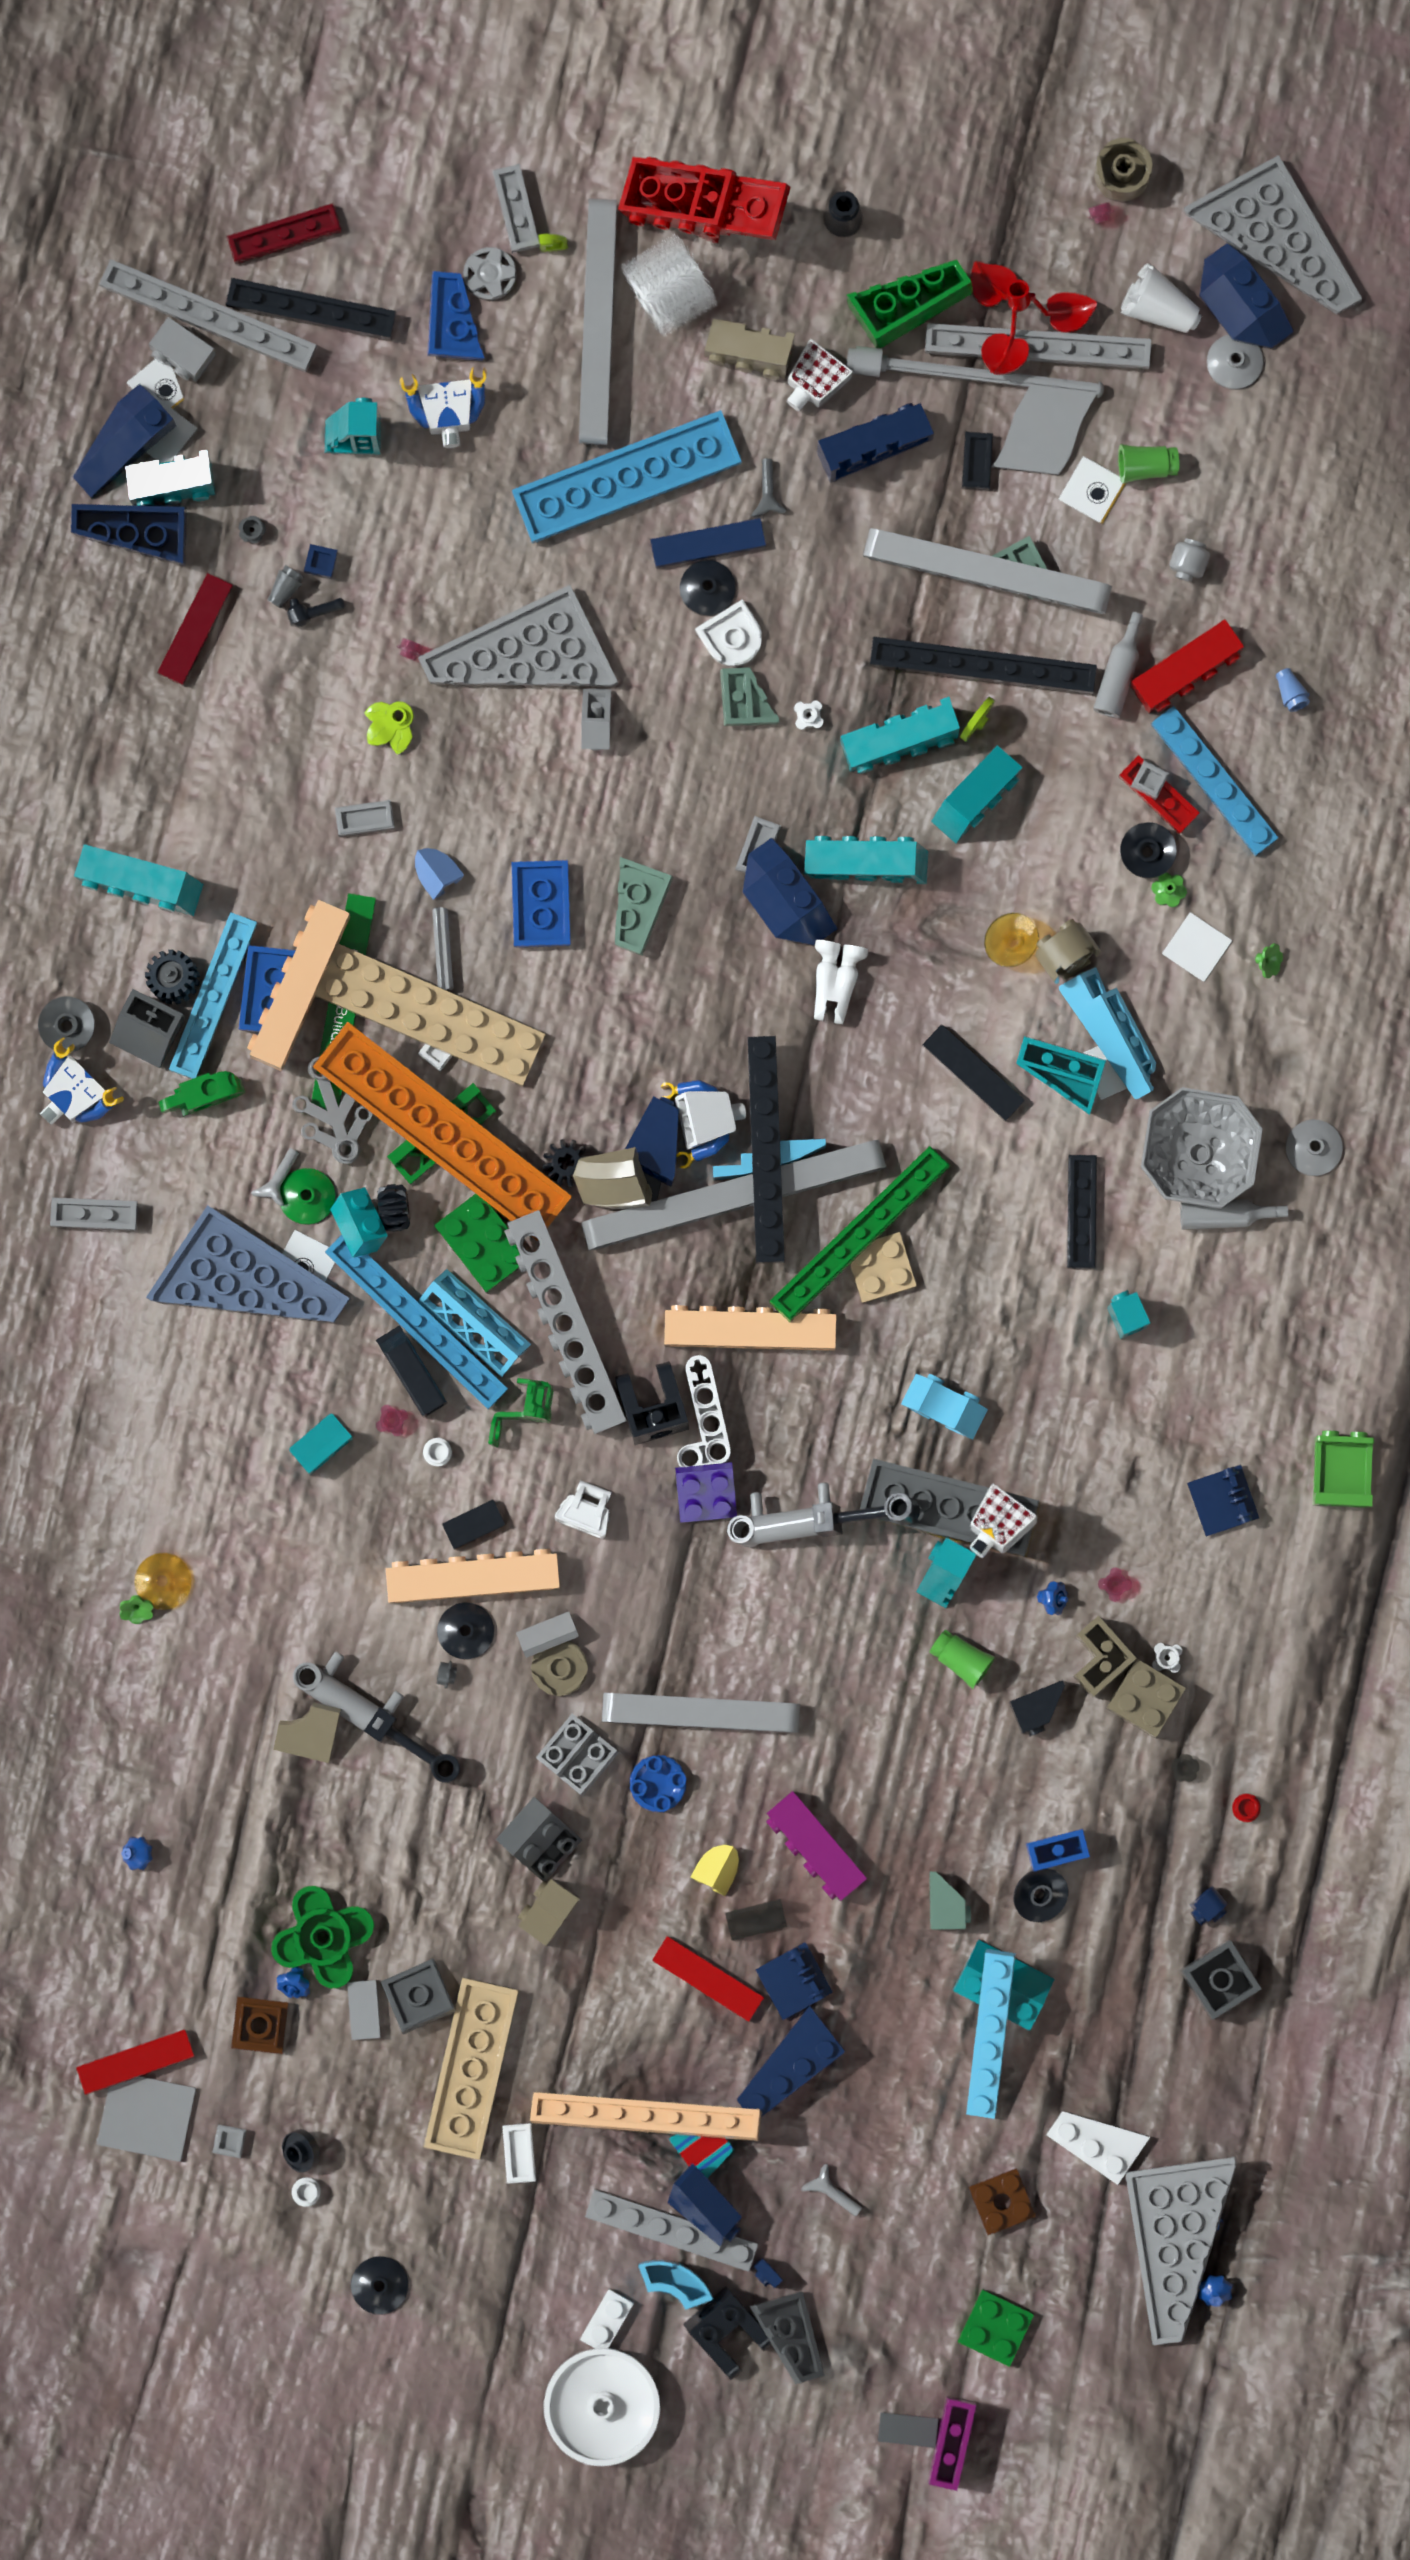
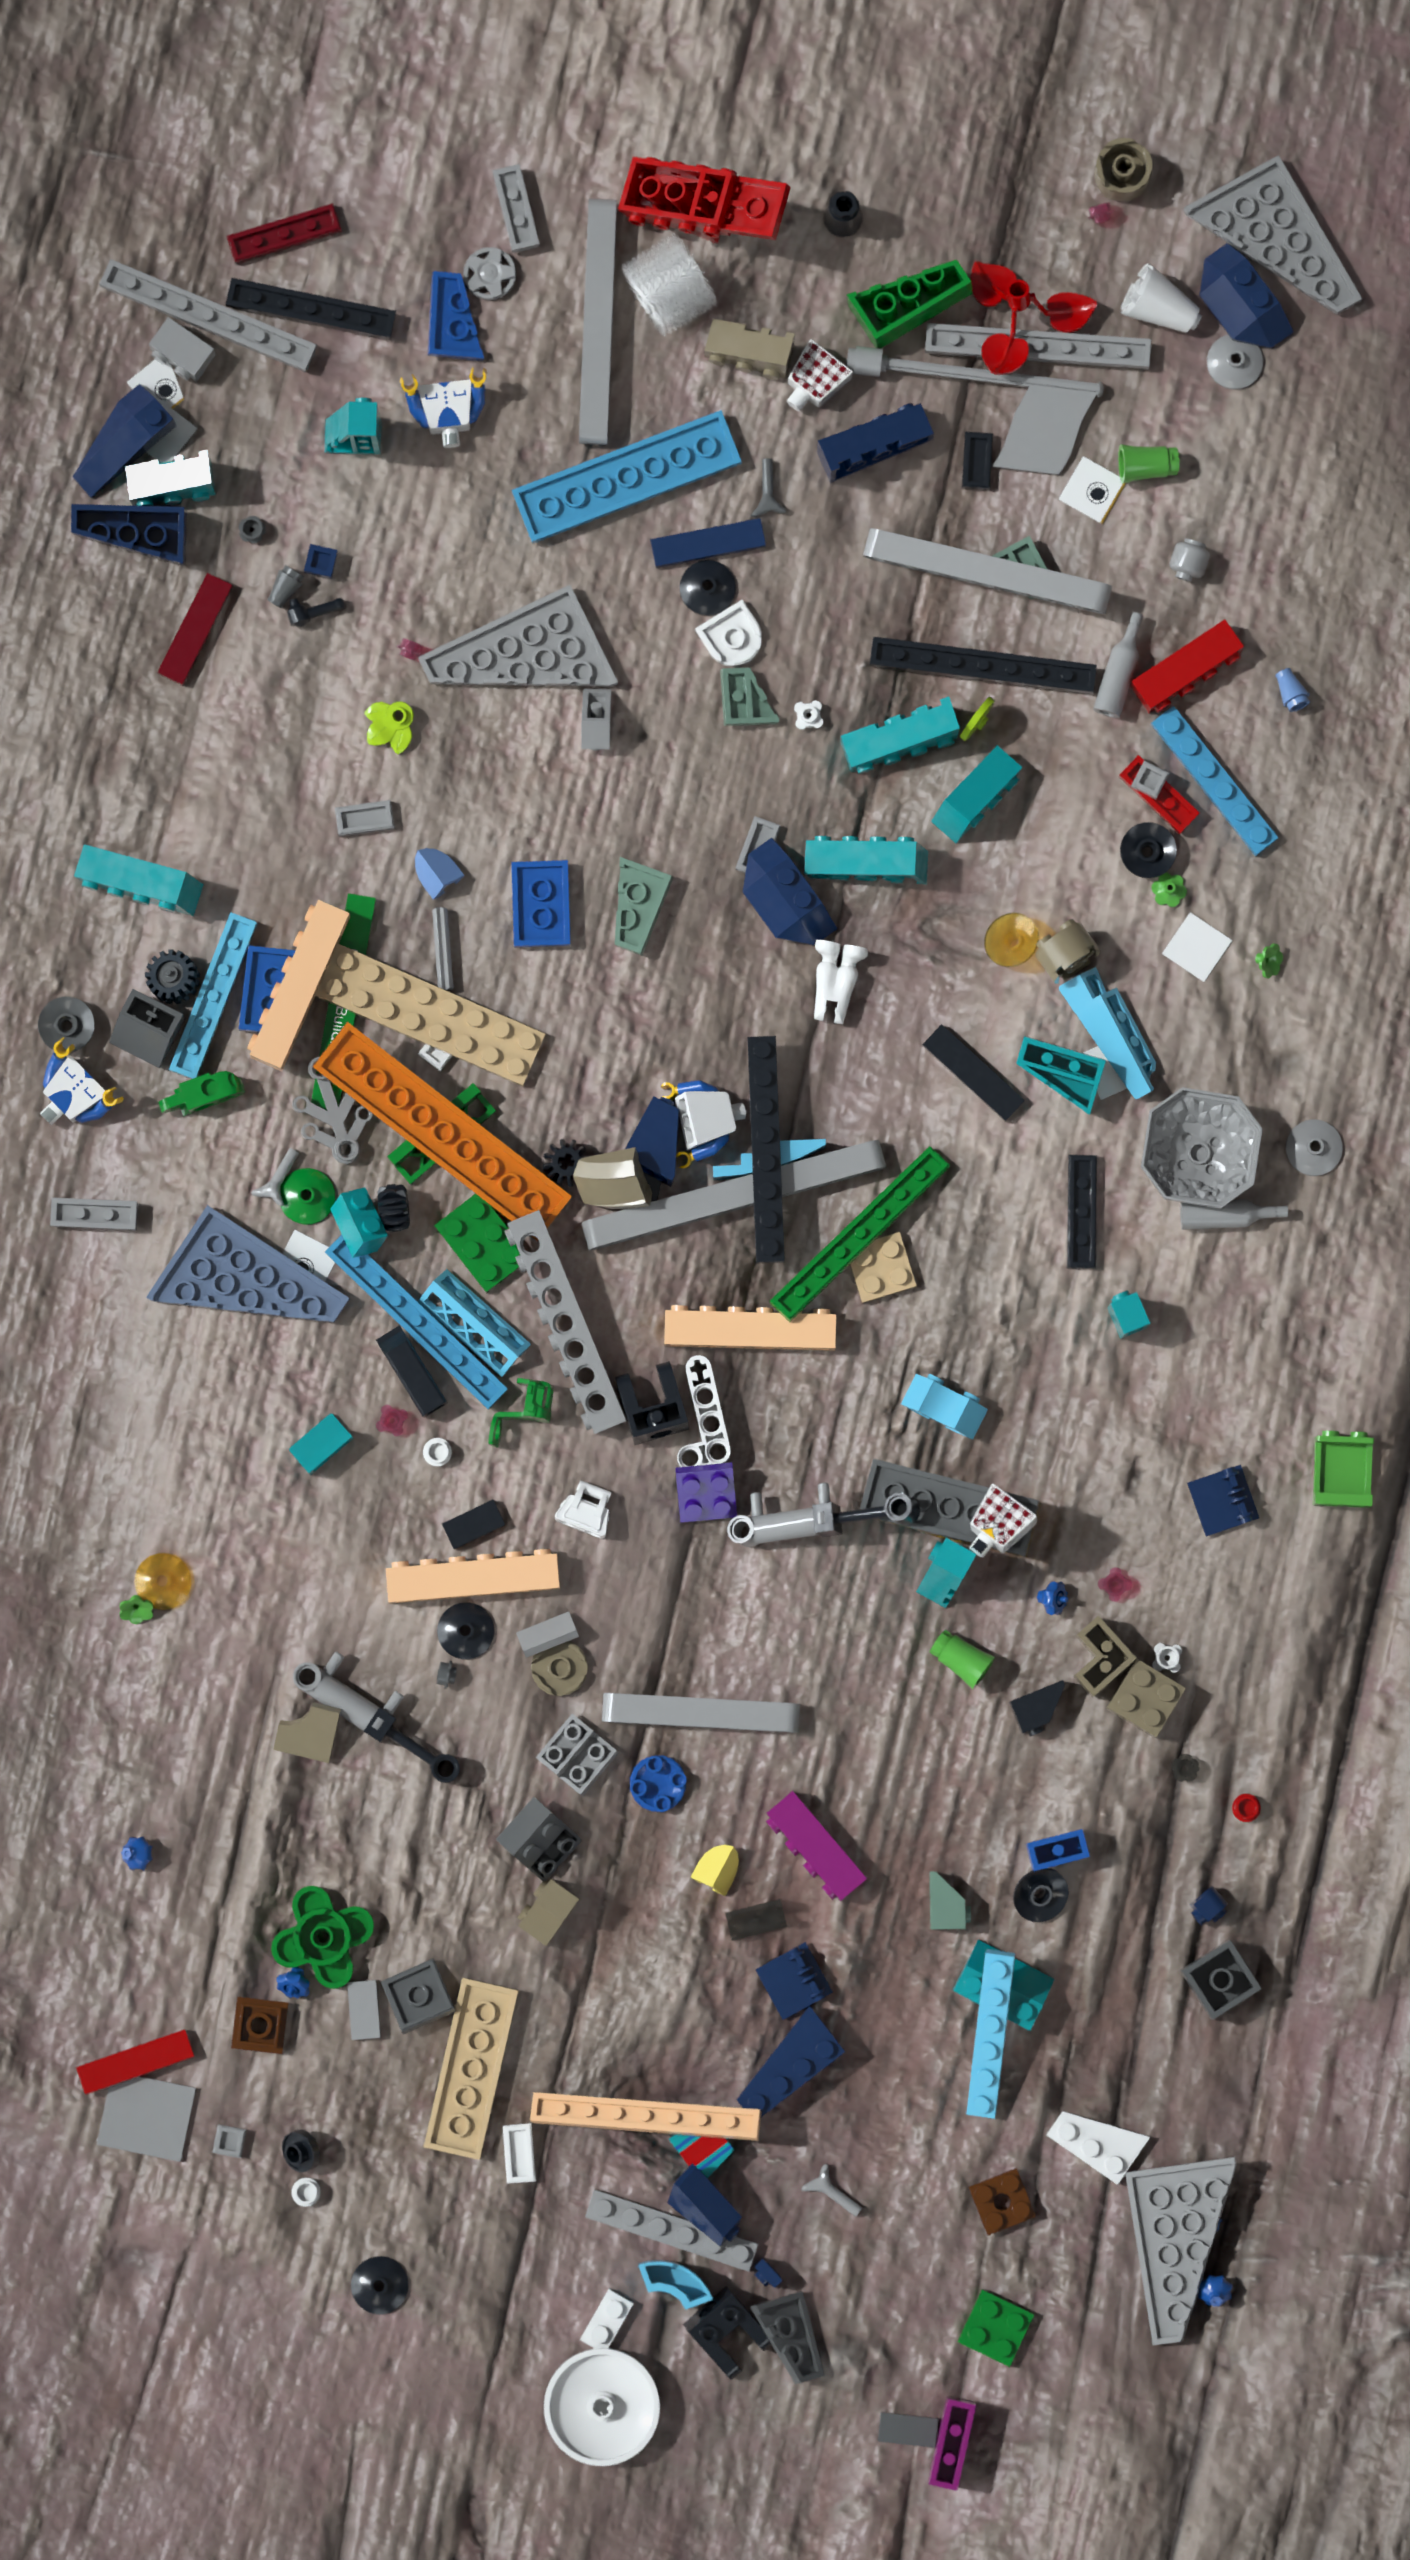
lime tile [539,234,568,252] -> none
red tile [652,1936,764,2022] -> none

